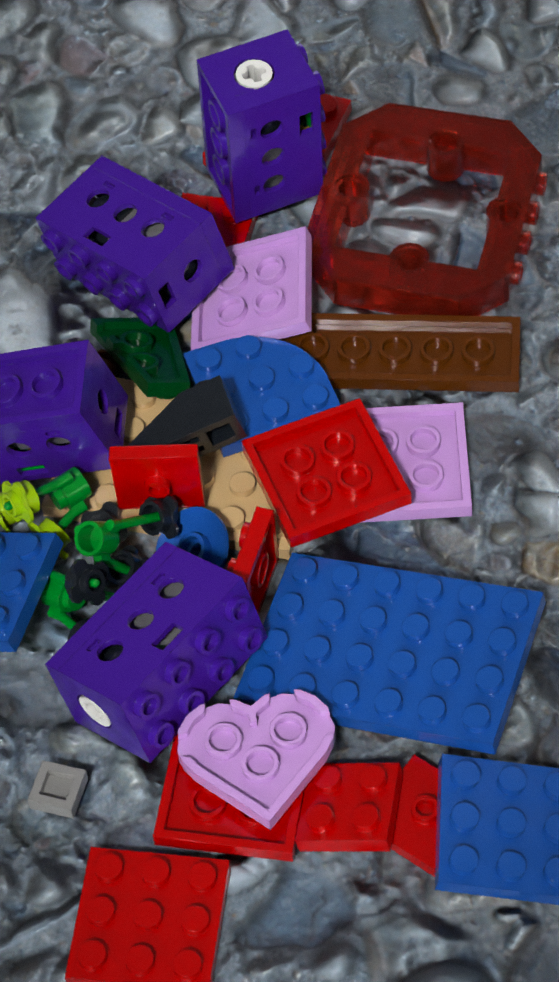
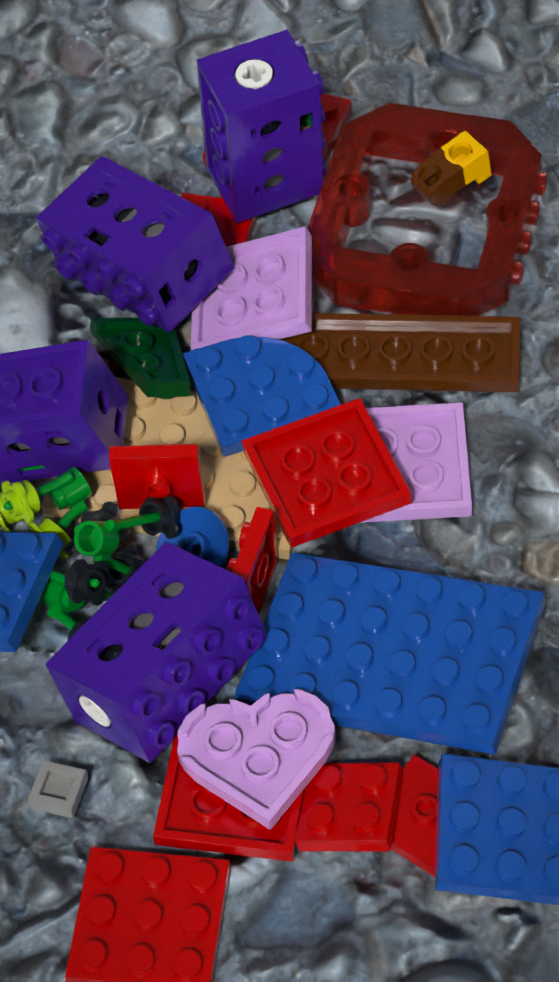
black slope [128,375,247,457] -> none
none -> leg [411,131,492,206]

